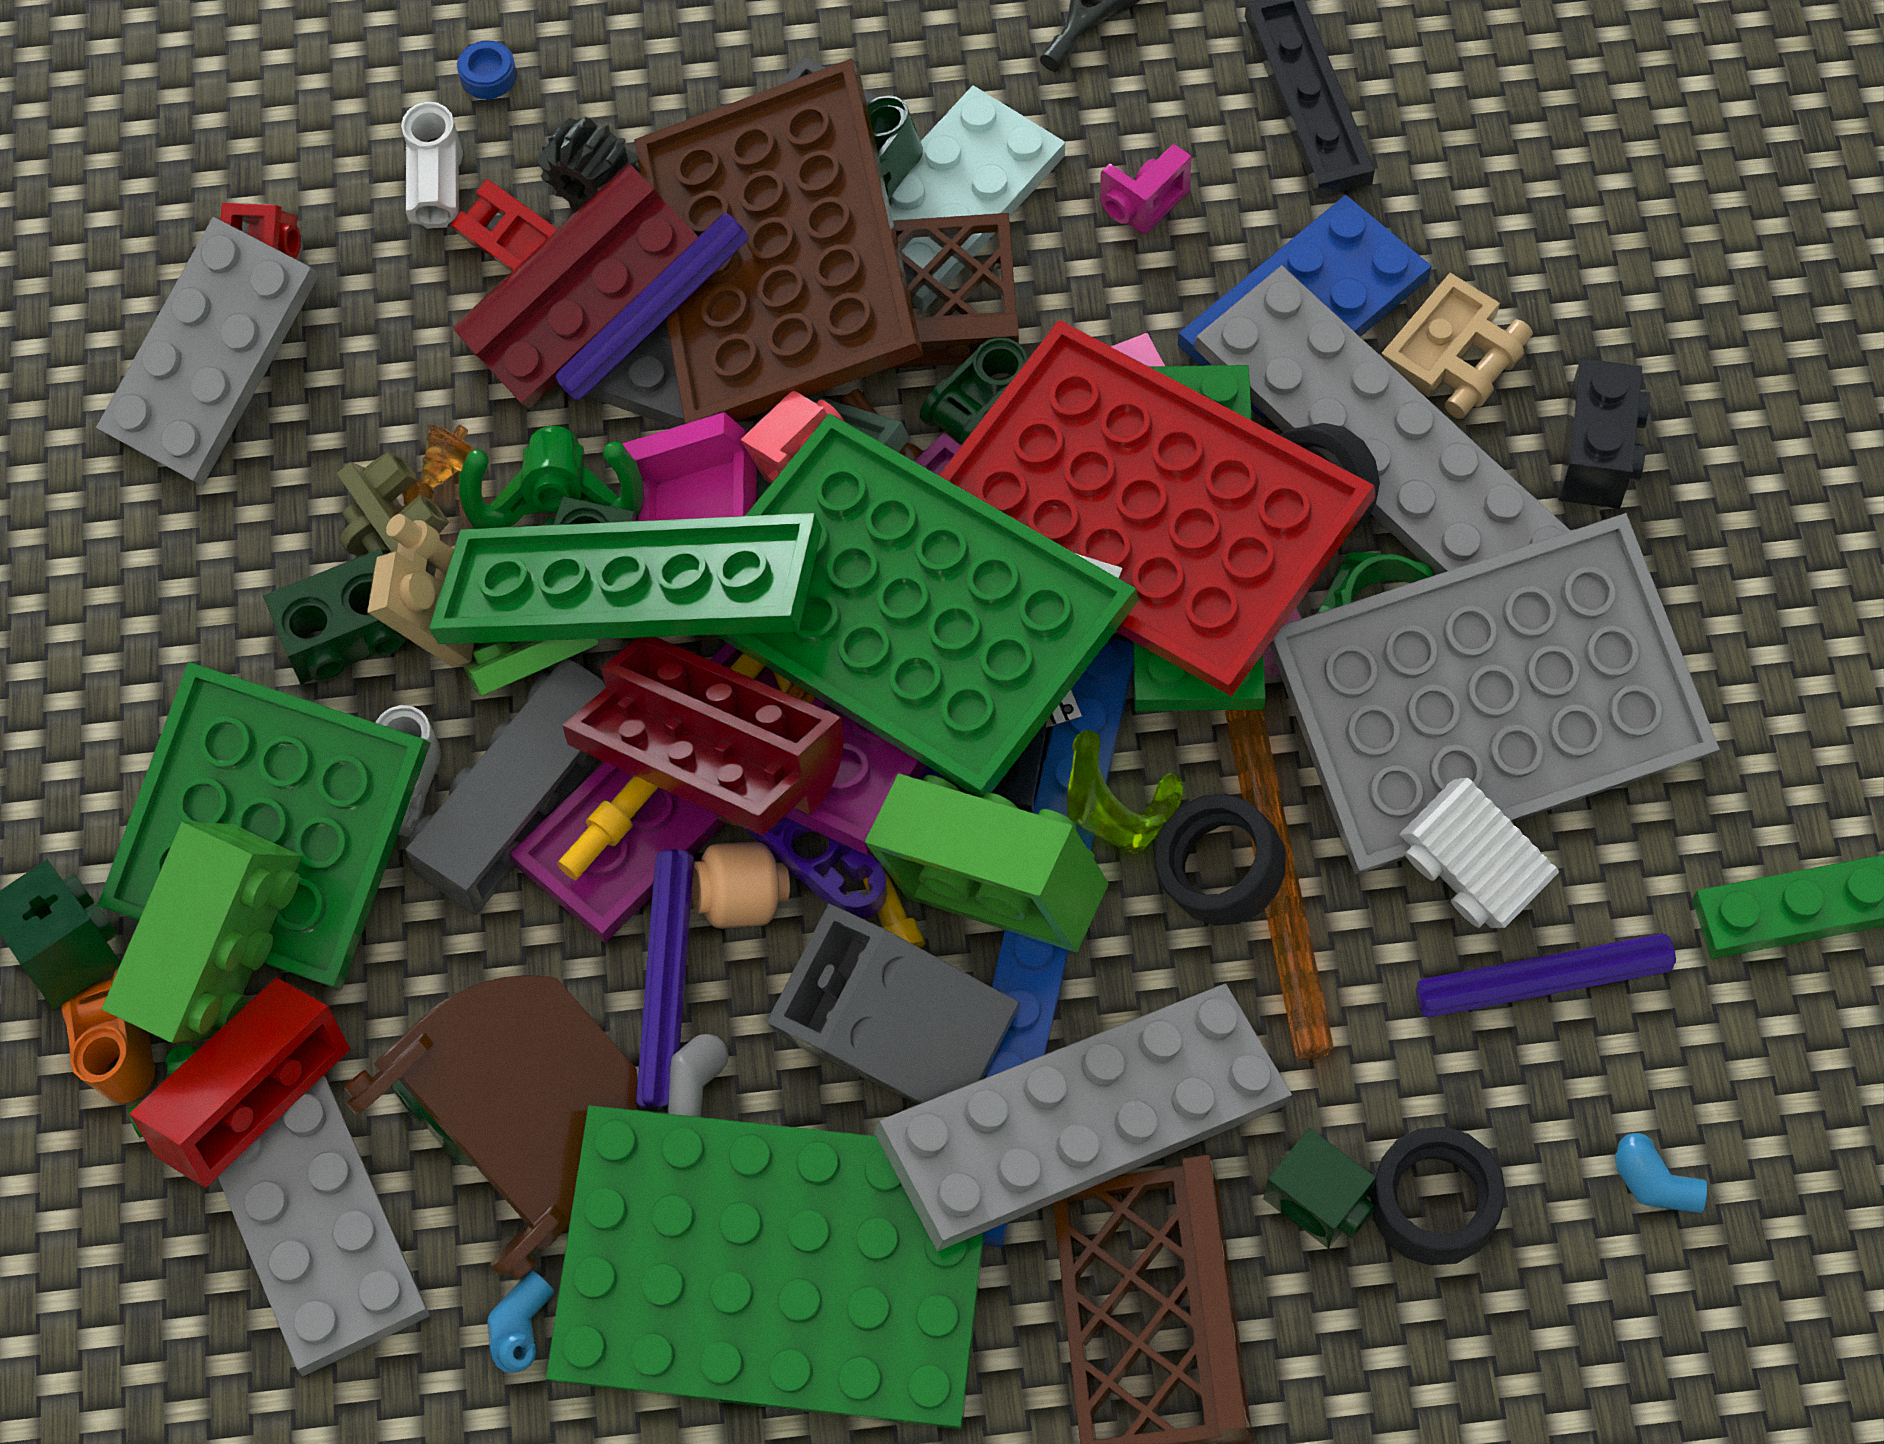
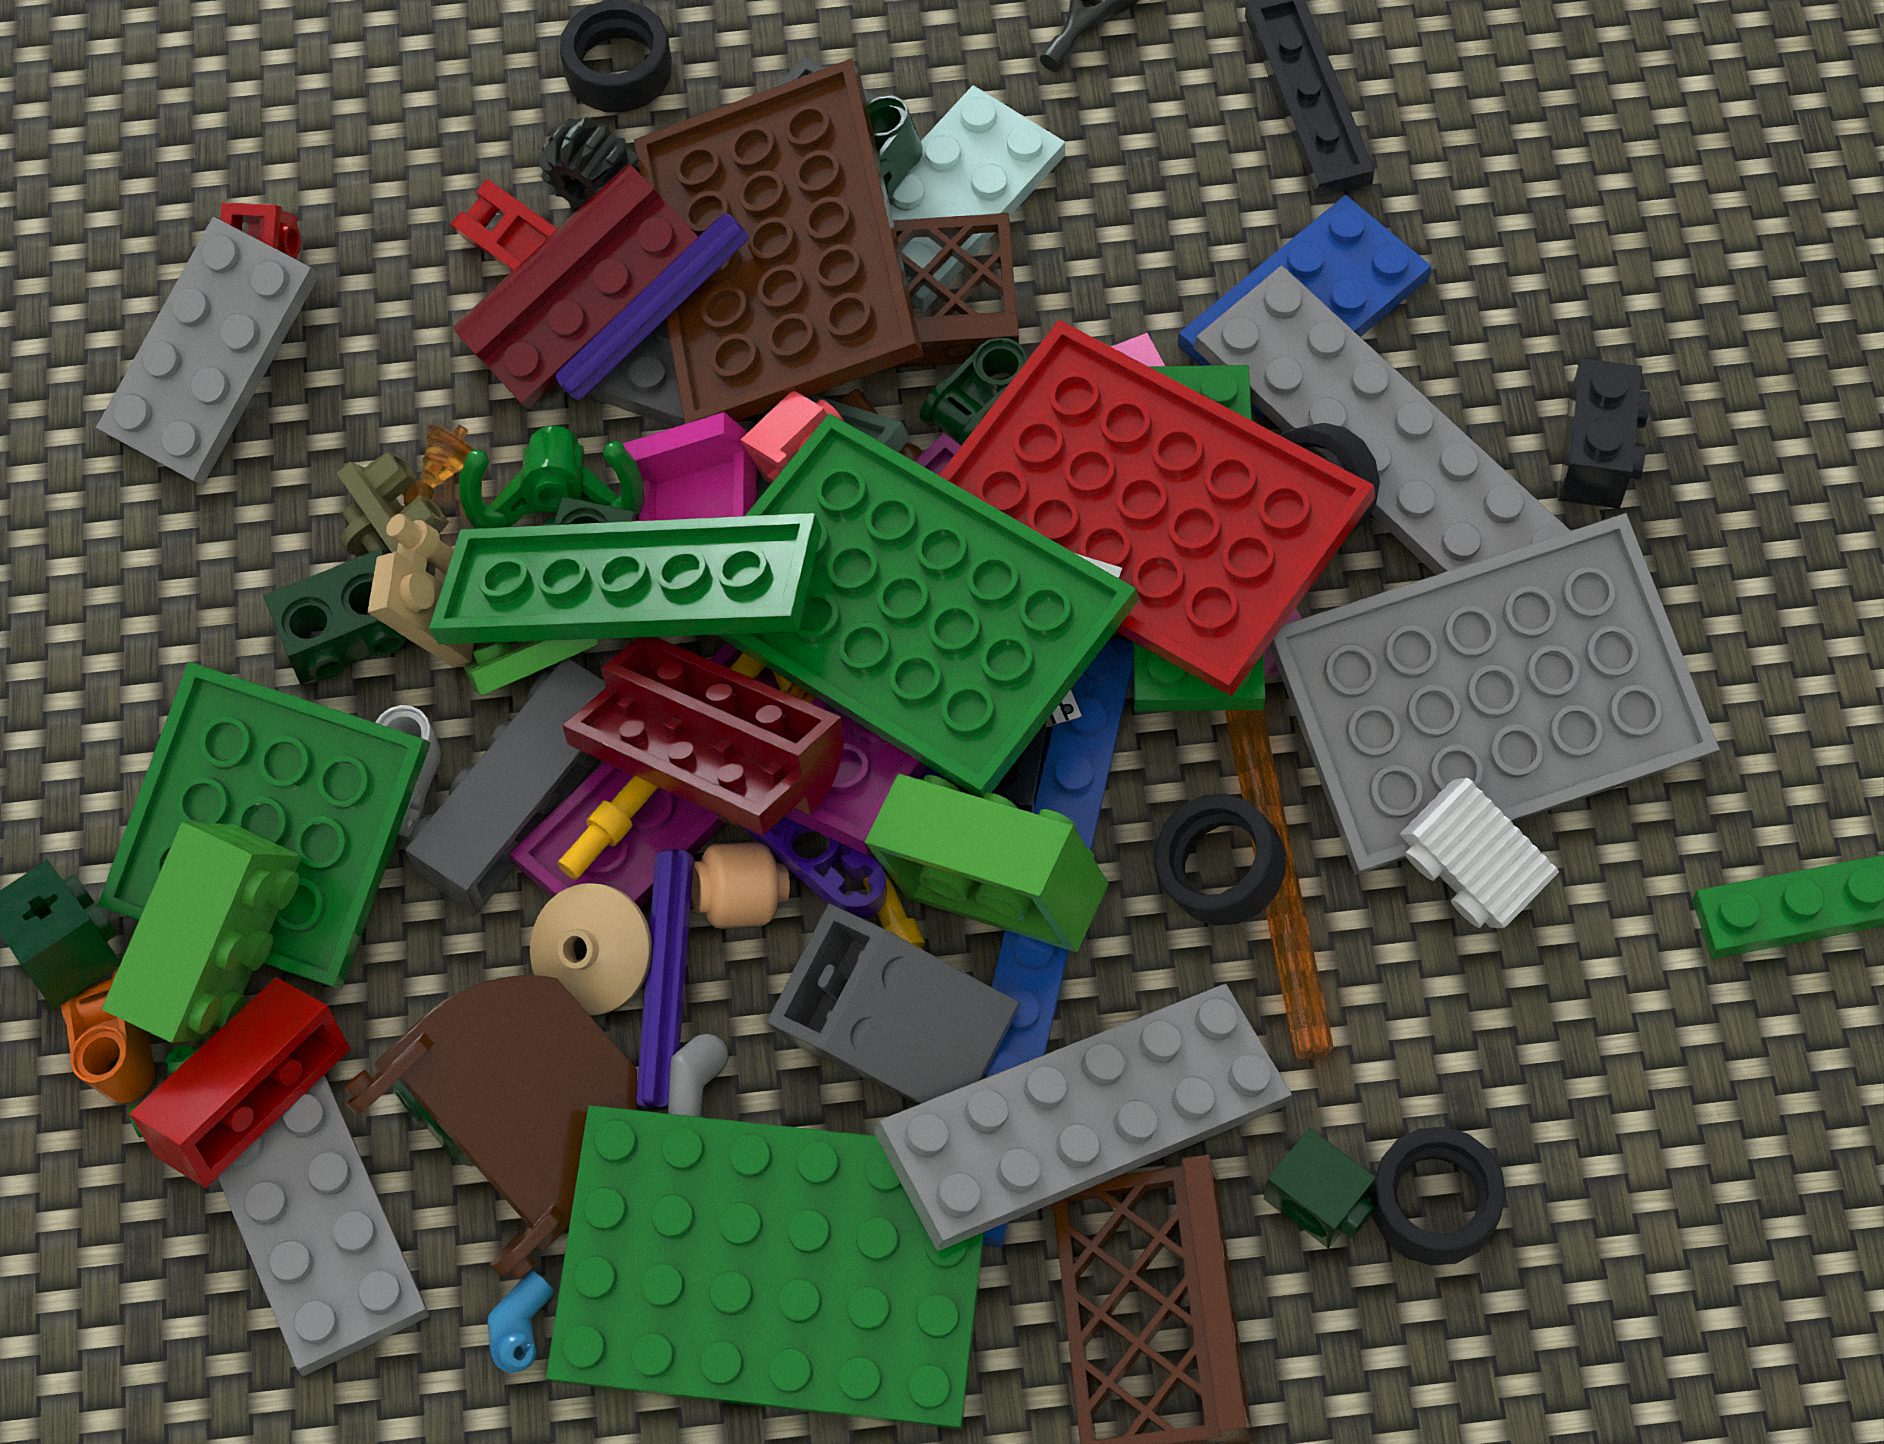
white piece [401,102,463,229] -> none
blue tile [457,41,517,99] -> none
clear neon green helmet [1067,729,1183,854] -> none
dark pink bracket [1100,144,1192,235] -> none
green helmet [1317,552,1435,614] -> none
tan plate [1381,273,1533,419] -> none
dark purple axle [1416,933,1676,1018] -> none
dark azure arm [1615,1133,1707,1214] -> none
none -> tan dish [530,883,652,1015]
none -> black tyre [560,0,672,112]

